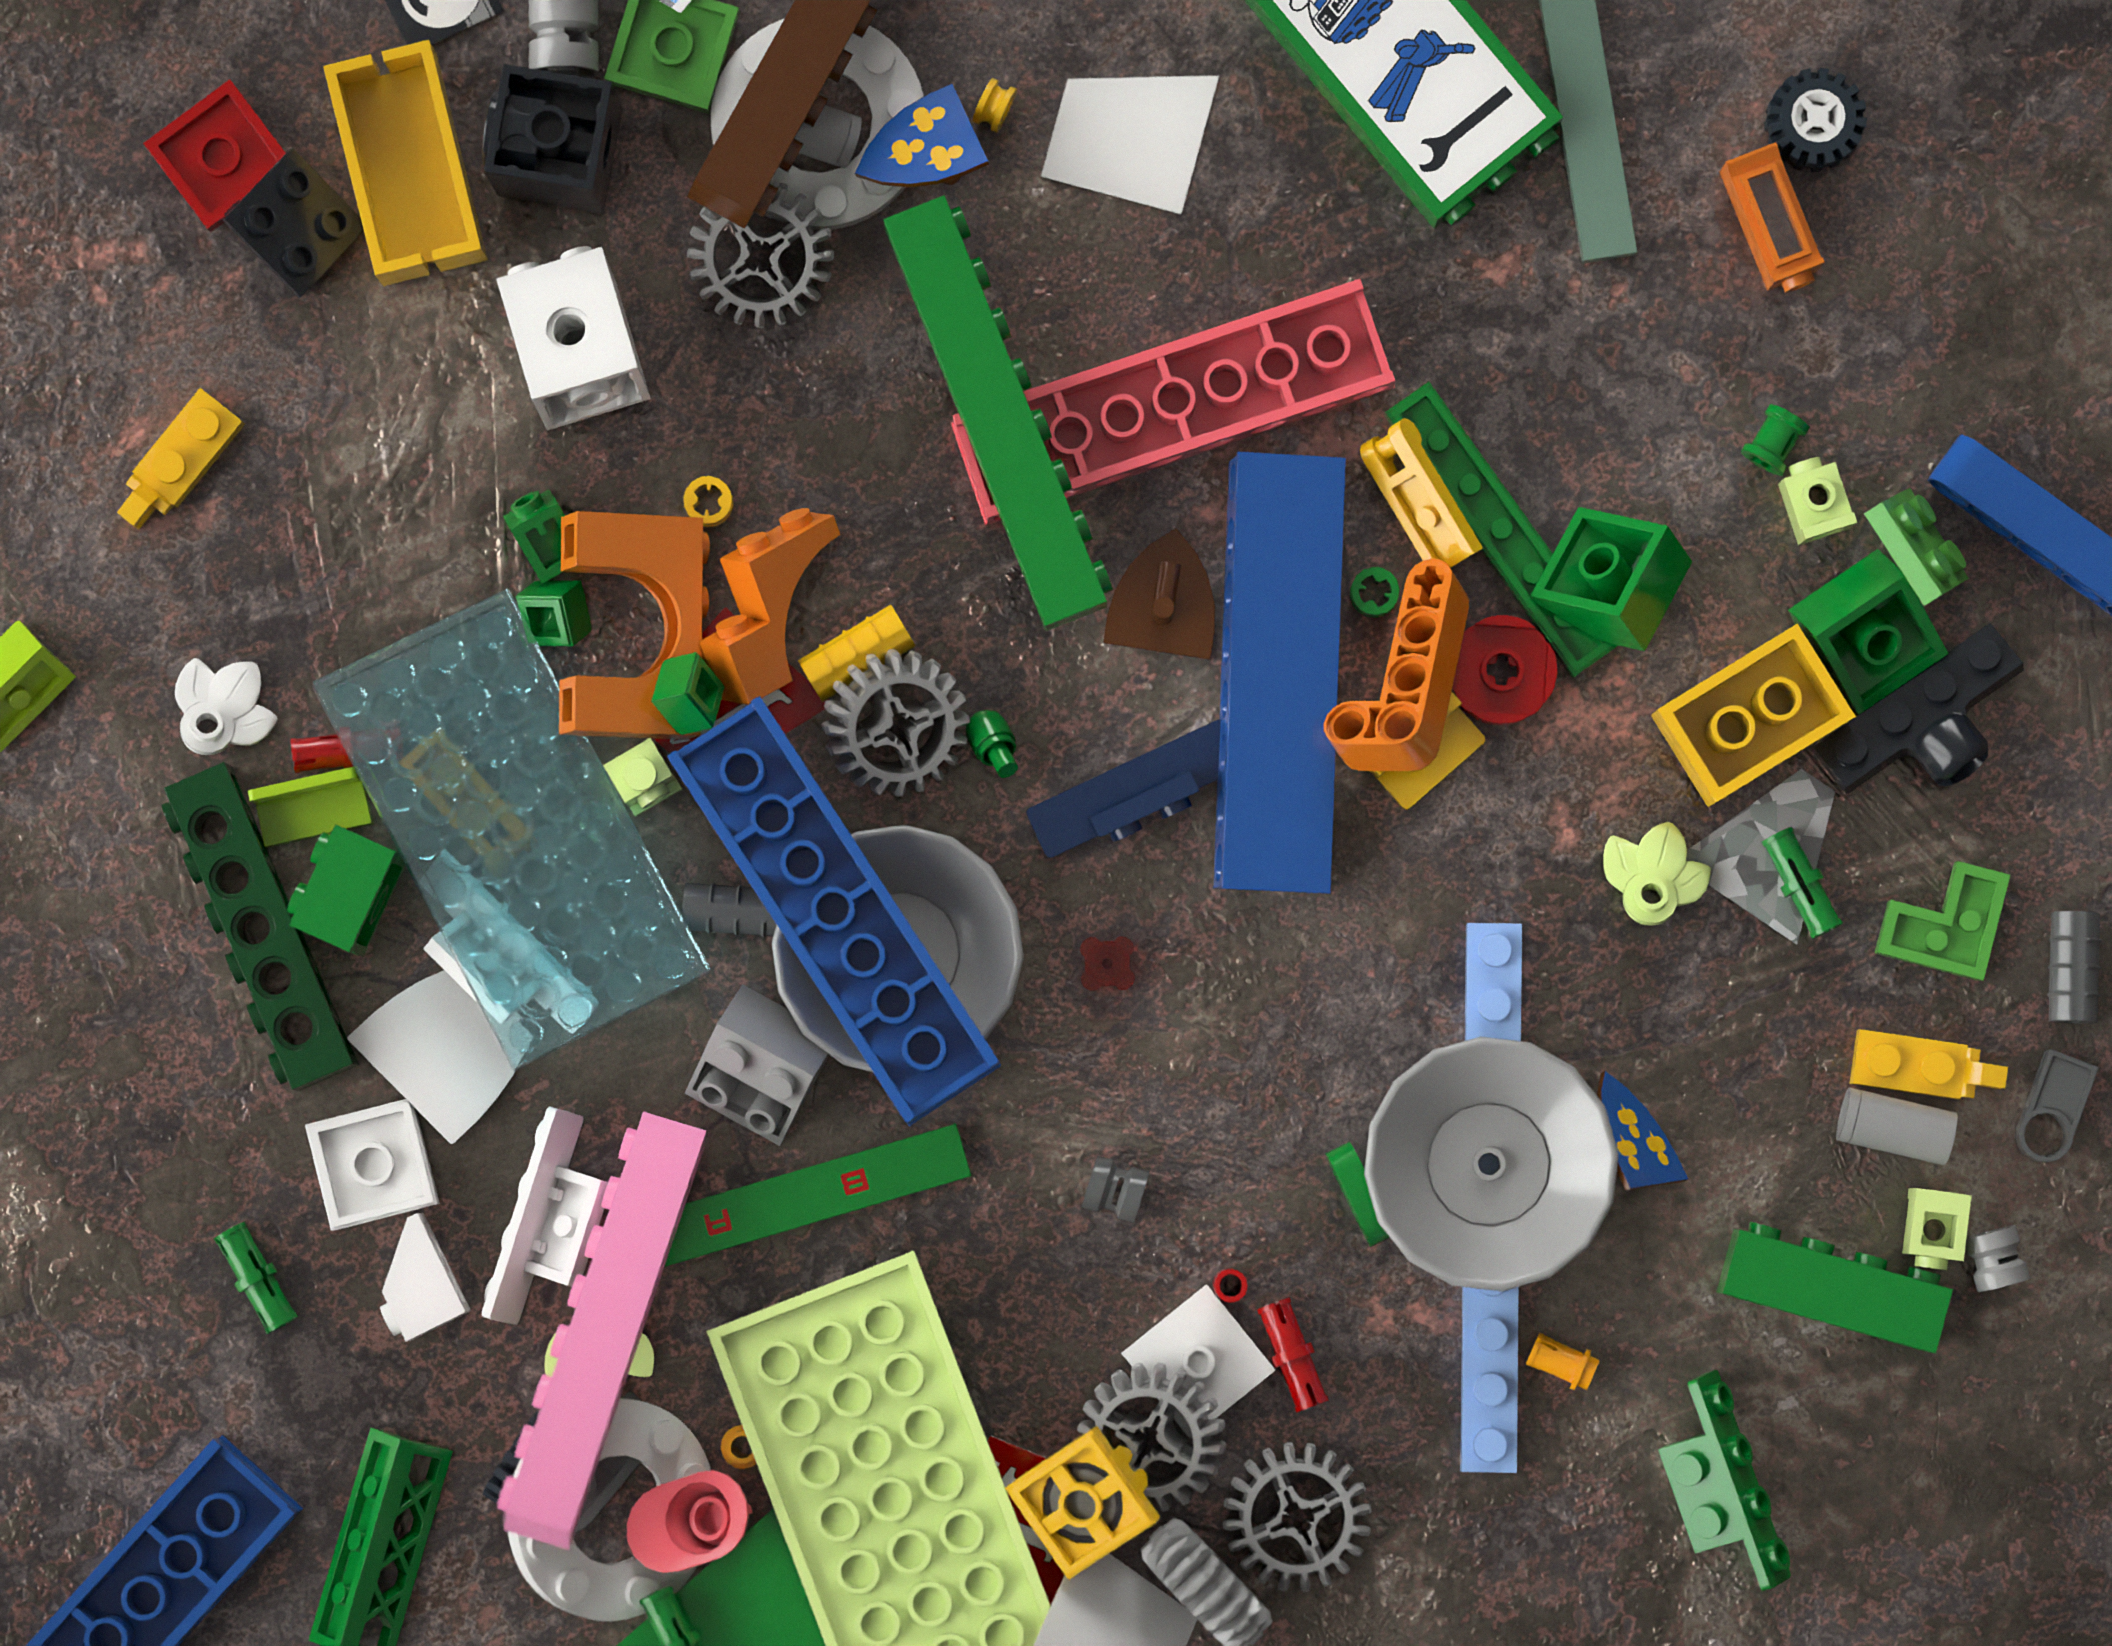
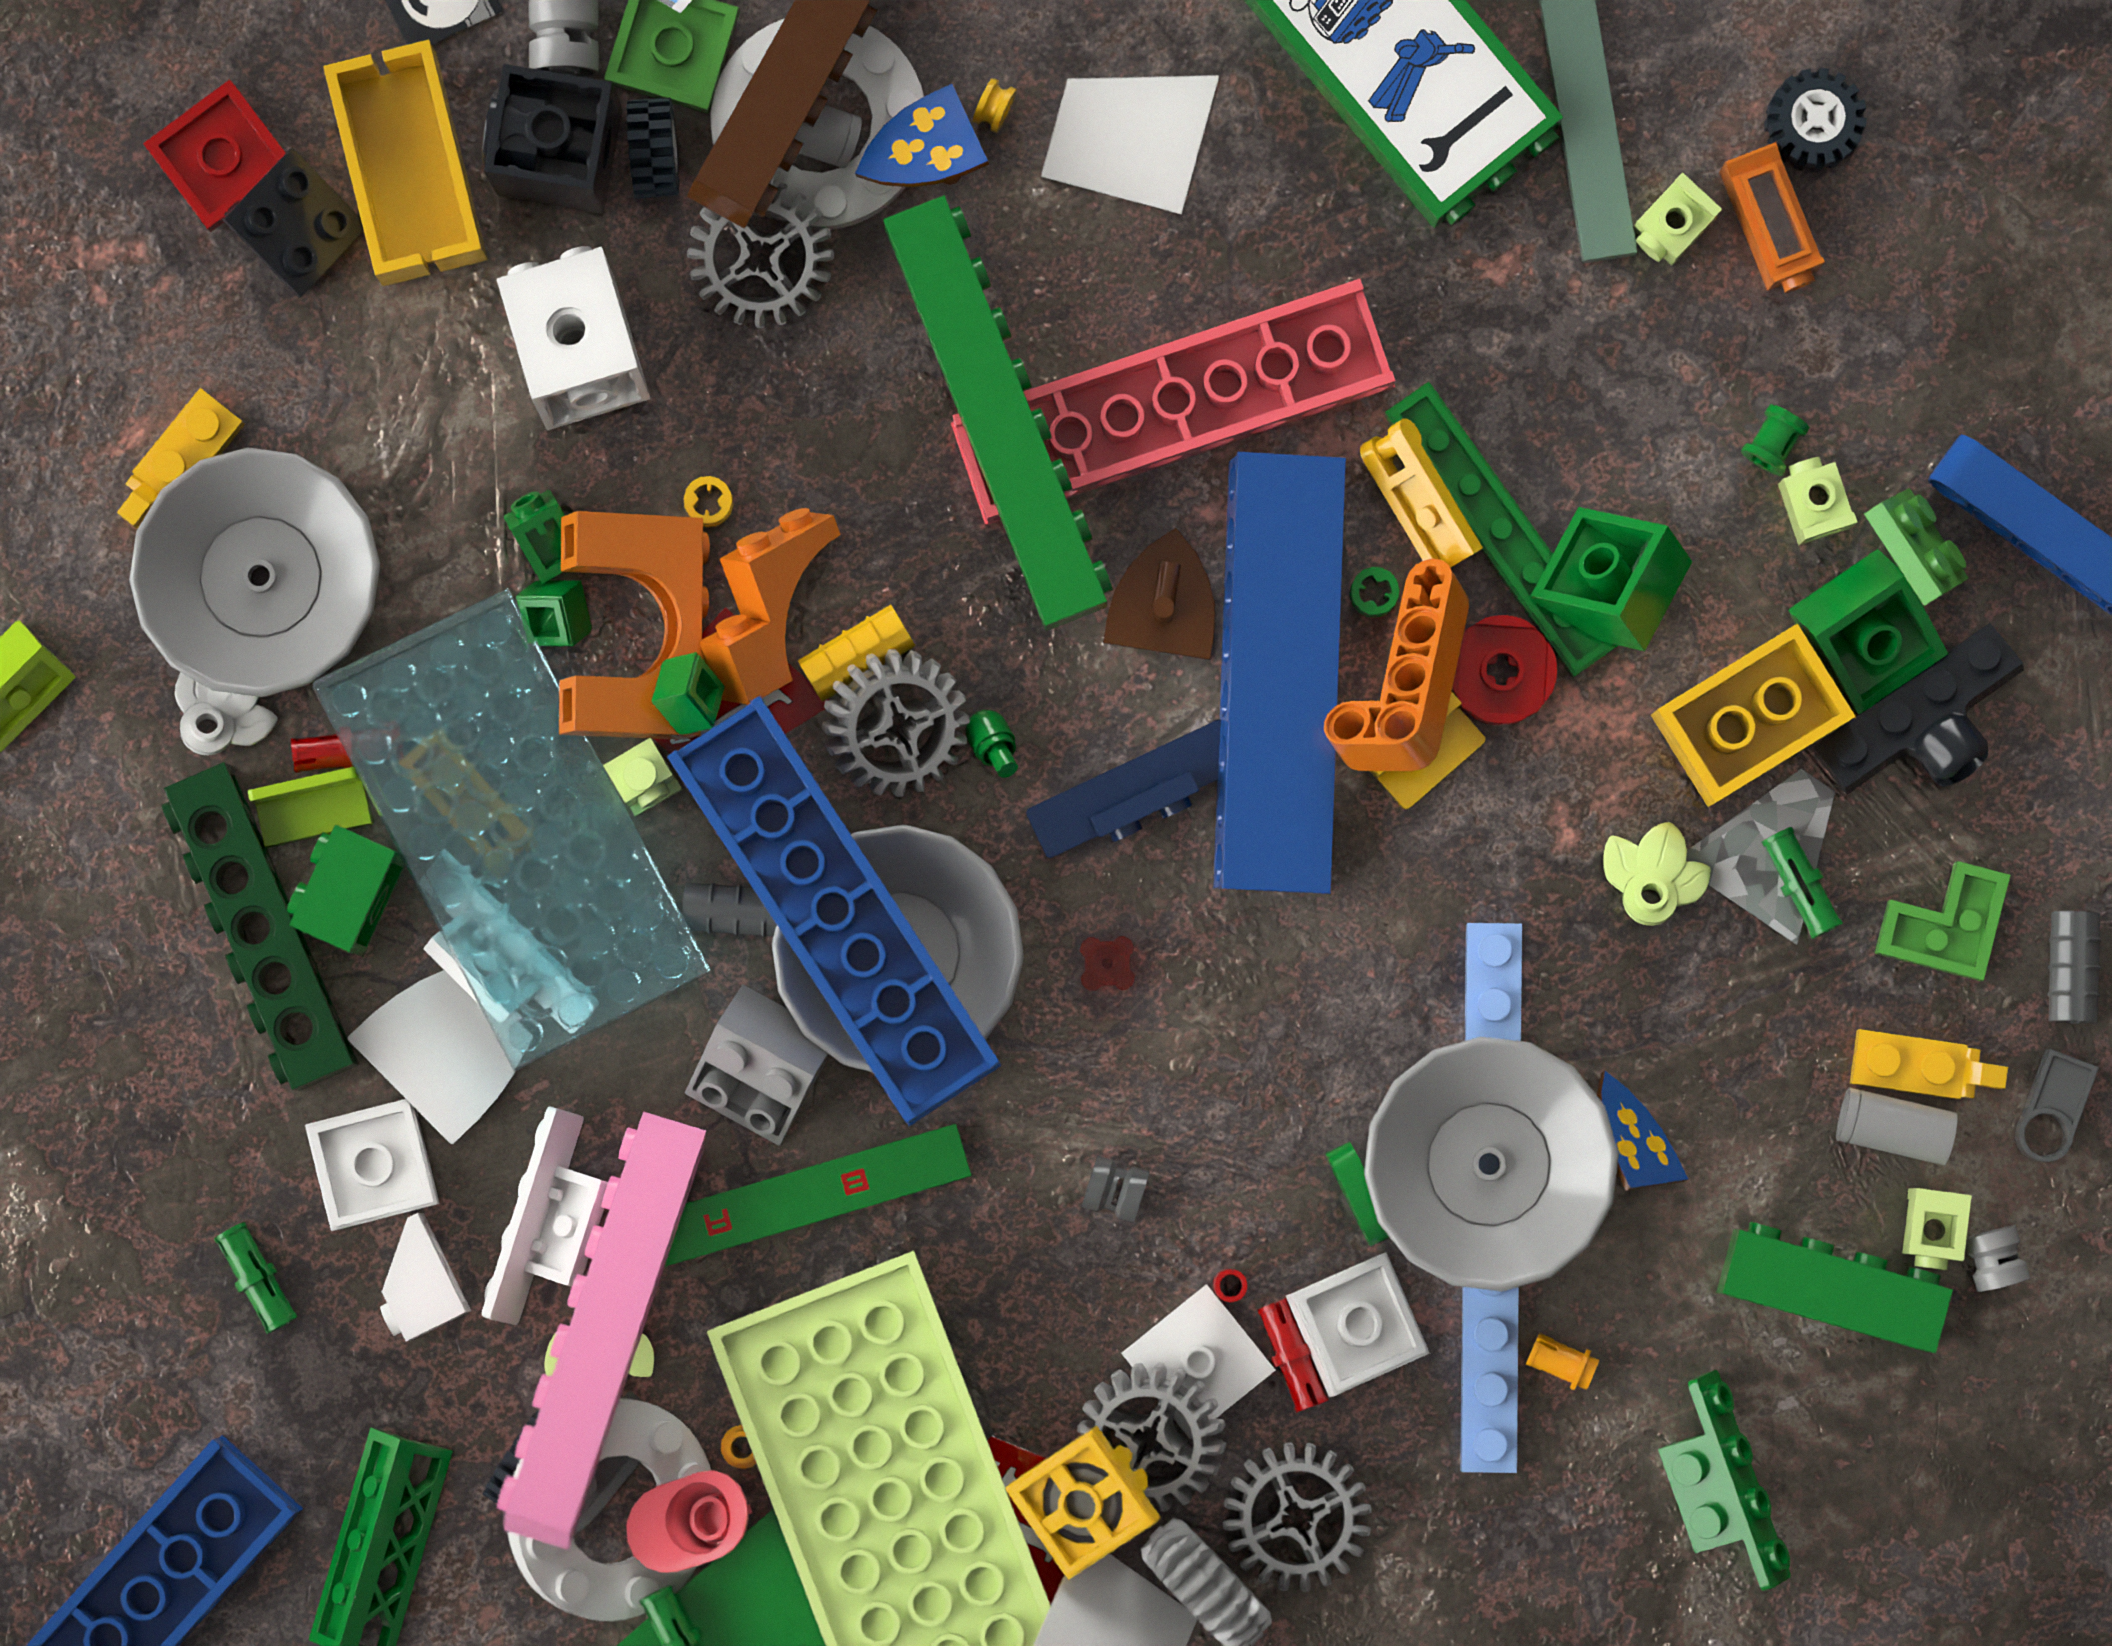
none -> light grey dish [129,448,380,697]
none -> black wheel [626,98,680,199]
none -> white plate [1286,1252,1430,1397]
none -> yellowish green brick [1633,172,1722,265]

